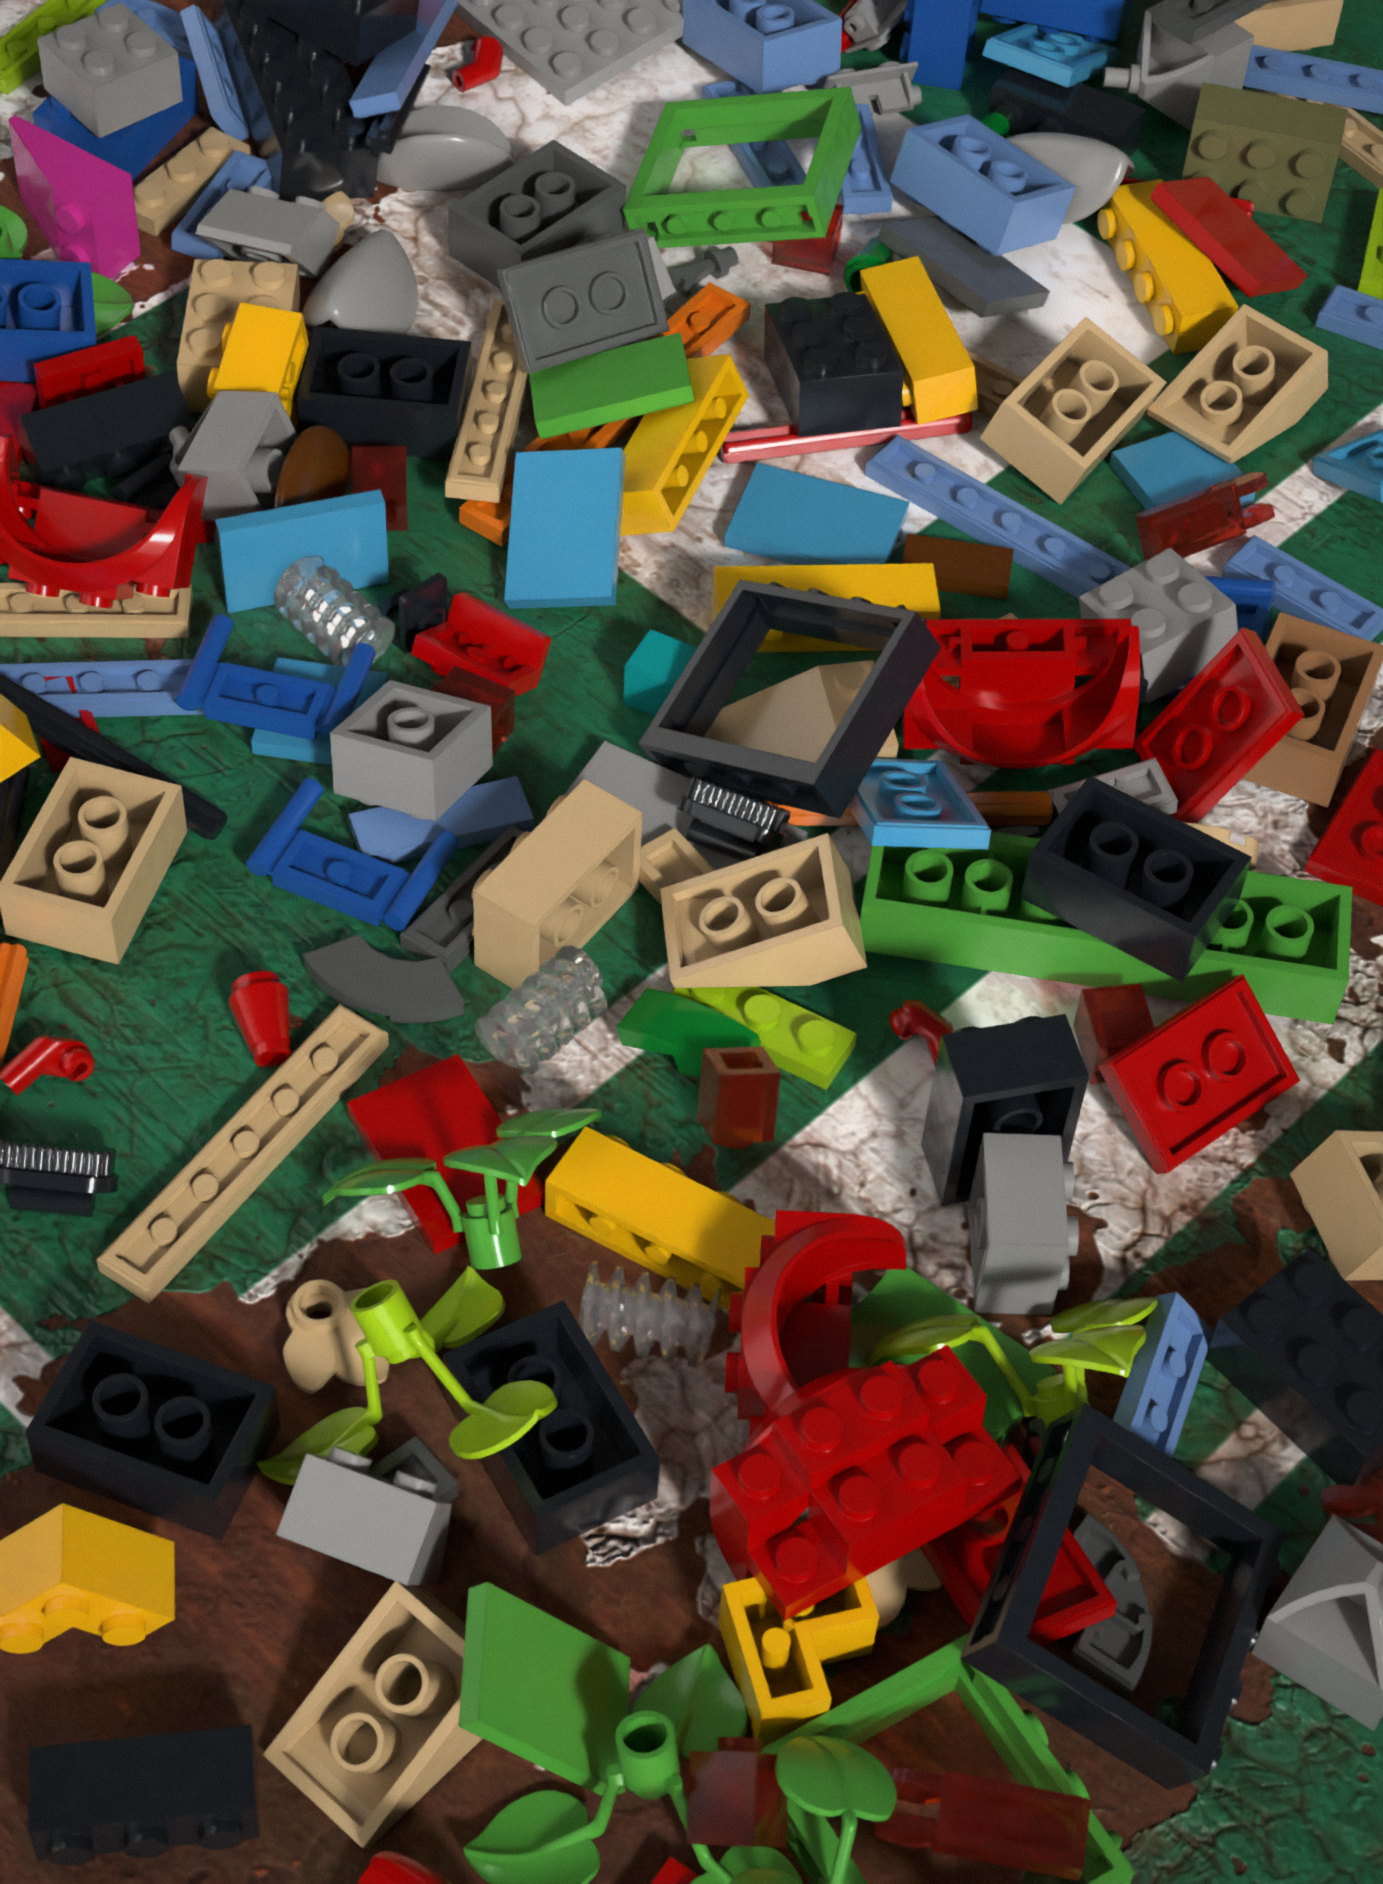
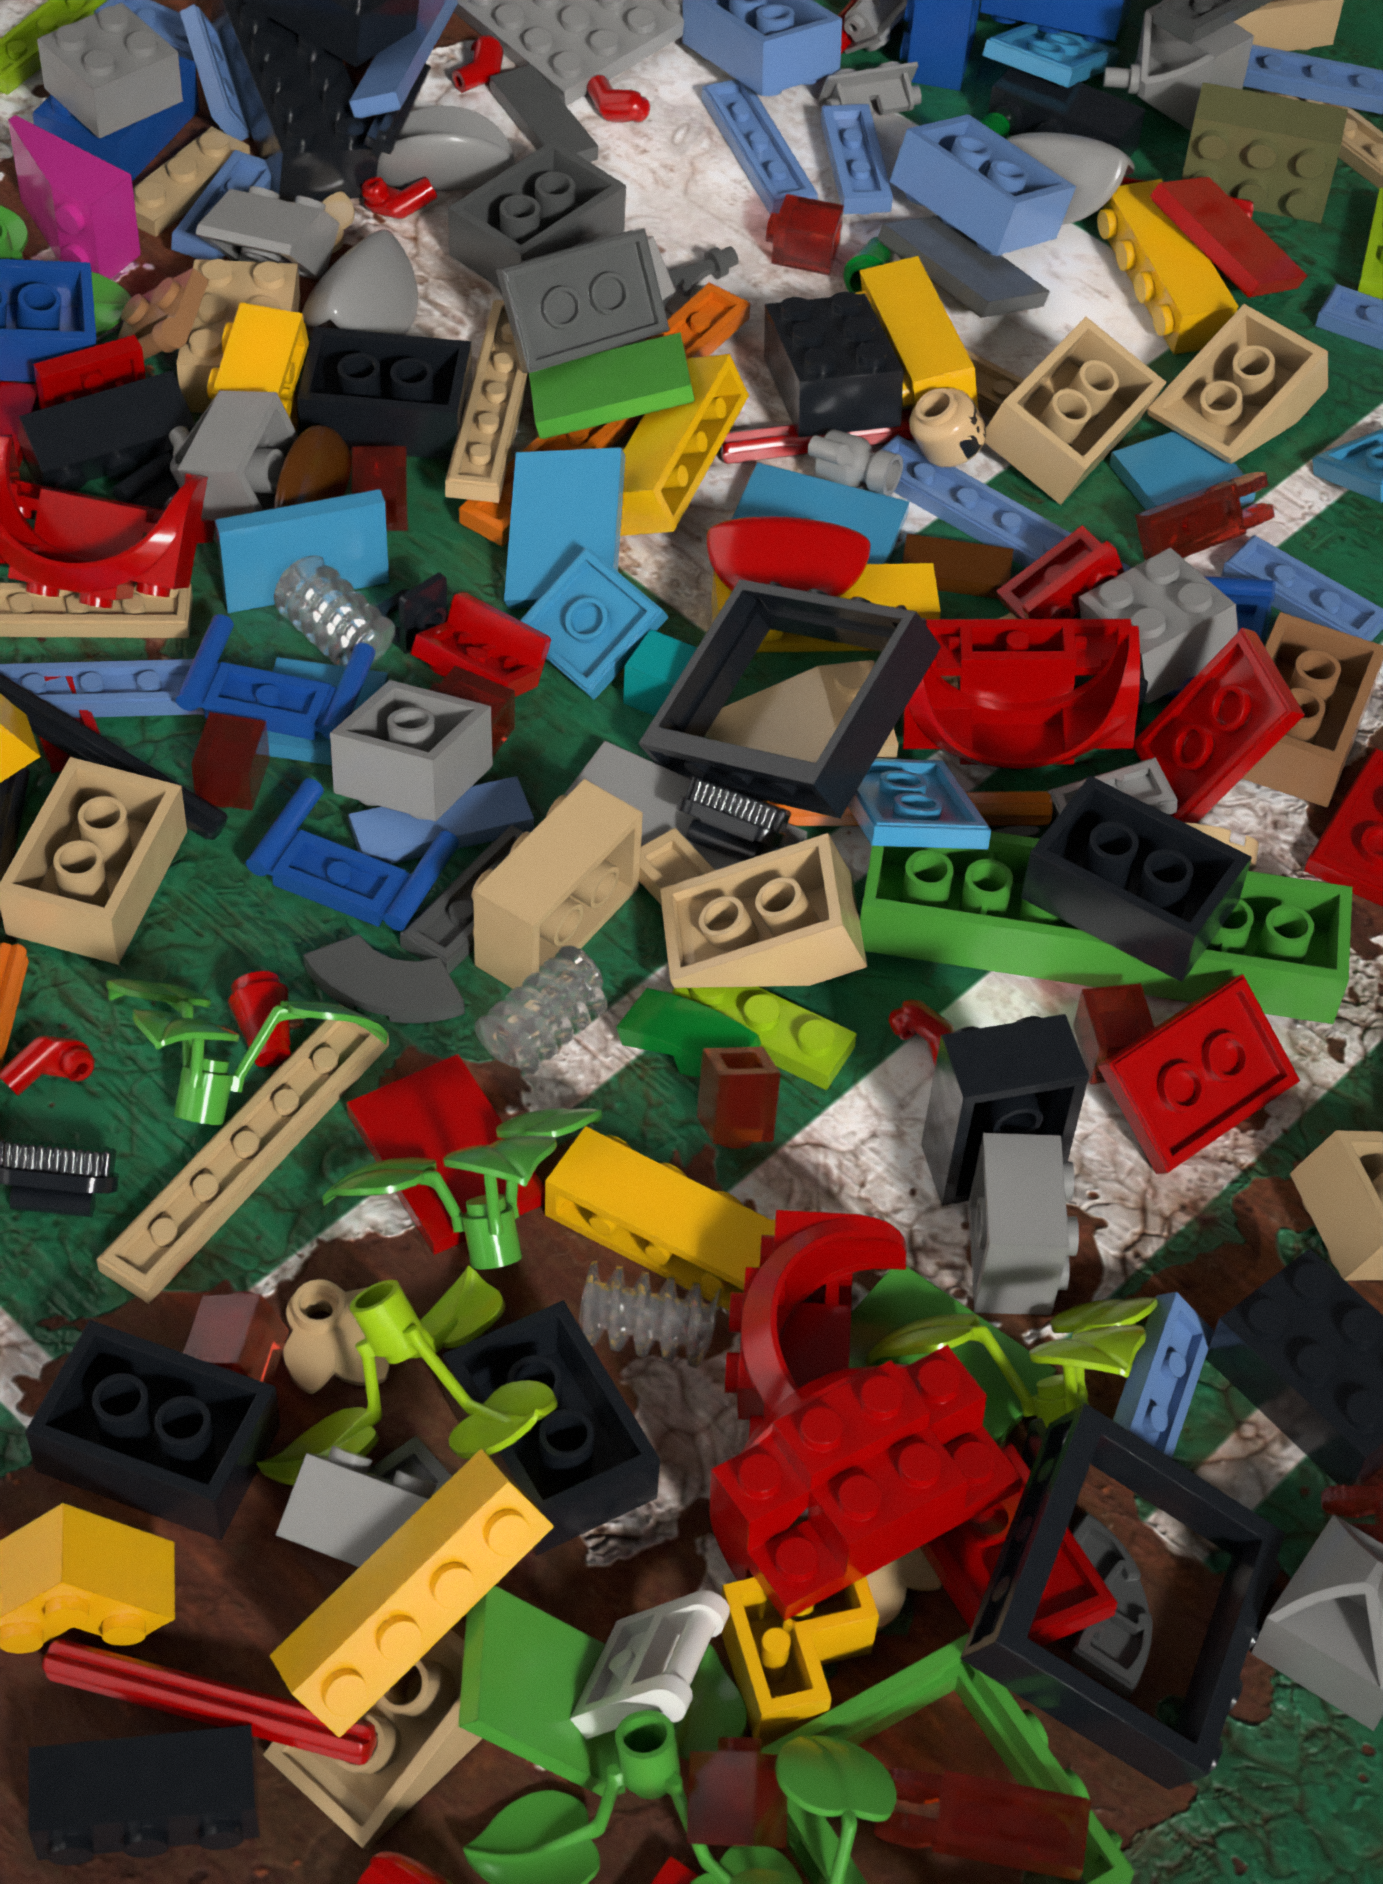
bright green window [623,87,861,248] -> none
none -> red axle [42,1638,378,1765]
none -> bright green plant [105,979,388,1125]
none -> medium nougat plate [117,268,209,360]
none -> clear red brick [183,1291,289,1385]
none -> clear red brick [191,712,270,811]
none -> yellow brick [269,1448,554,1738]
none -> red arm [361,176,438,219]
none -> dark grey tile [490,65,598,162]
none -> dark azure tile [519,546,669,700]
none -> white plate [570,1590,730,1739]
none -> red arm [586,75,650,123]
none -> red piece [707,516,871,597]
none -> light grey piece [808,429,903,496]
none -> tan head [909,388,987,467]
none -> red bracket [996,525,1124,619]

